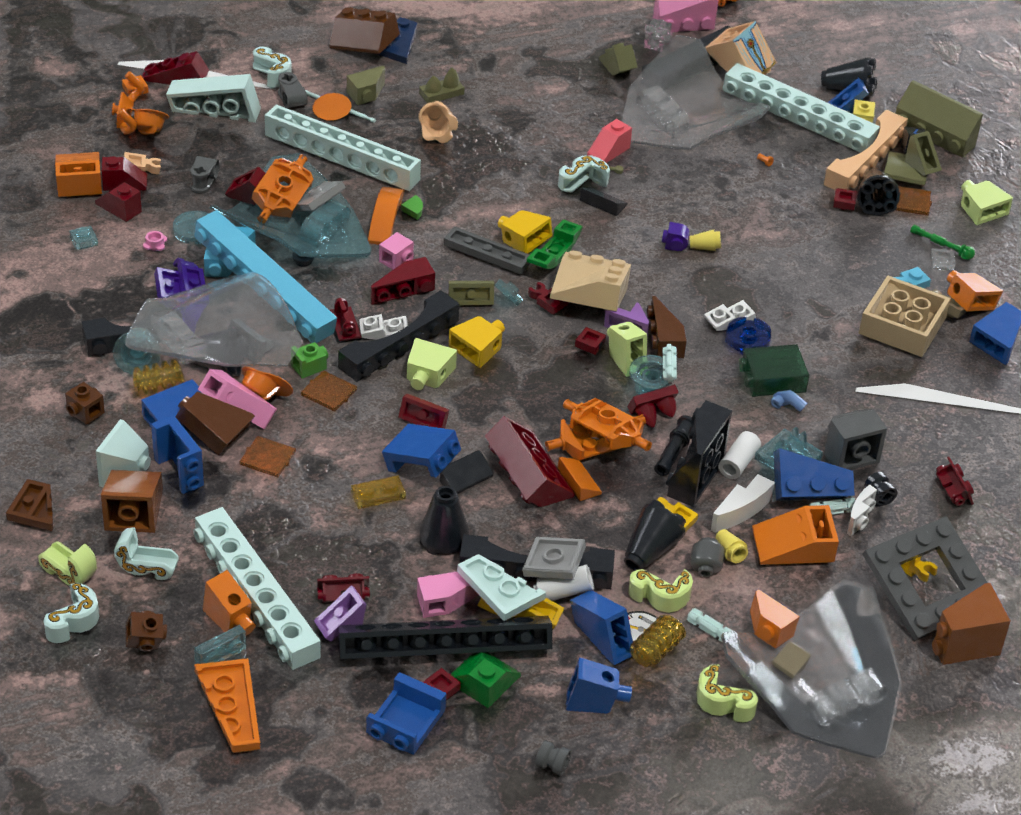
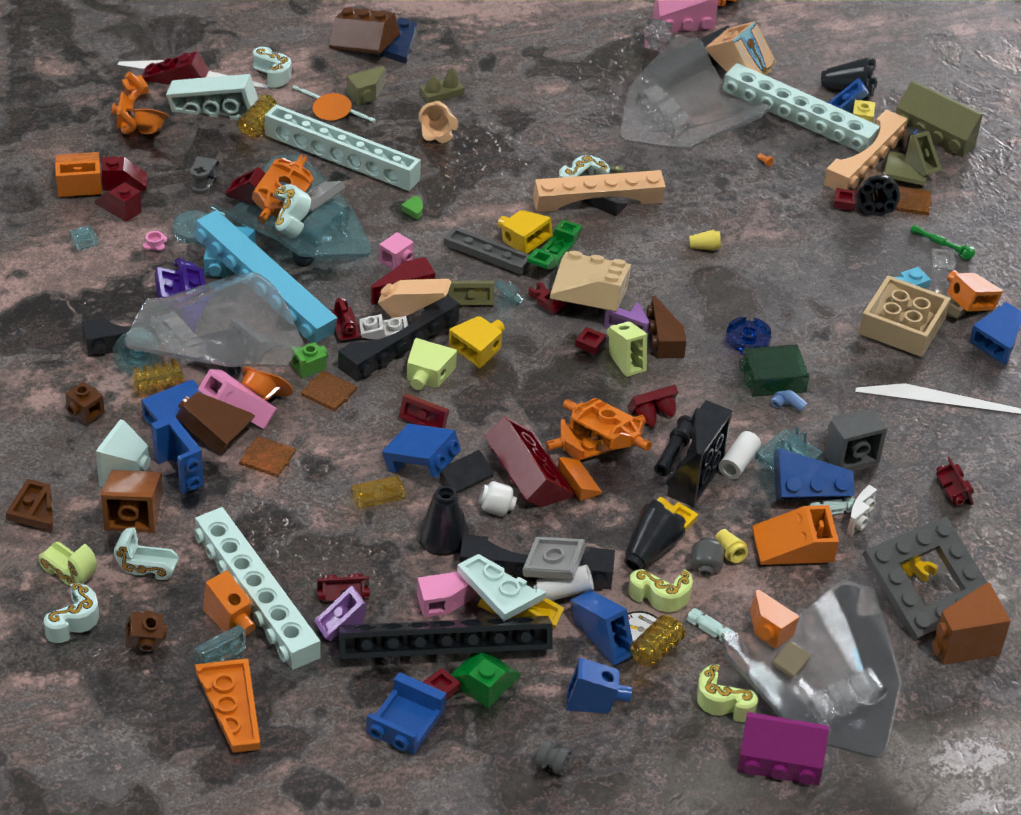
light nougat plate [124,152,161,174] -> none
dark grey piece [278,72,308,109] -> none
orange slope [368,187,404,245] -> none
coral slope [587,119,632,163] -> none
olive slope [599,43,638,76] -> none
clear light blue piece [629,355,674,395] -> none
dark purple plate [662,222,690,251] -> none
light aqua axle [663,344,677,383] -> none
white slope [704,300,756,331] -> none
white slope [711,474,775,532] -> none
black wheel [864,472,898,506] -> none
yellowish green torso [961,180,1013,225] -> none
none -> clear yellow piece [236,94,277,138]
none -> light aqua animal [273,184,311,239]
none -> light nougat slope [378,279,451,318]
none -> white head [478,481,517,517]
none -> light nougat arch [533,170,665,212]
none -> magenta slope [737,712,829,786]

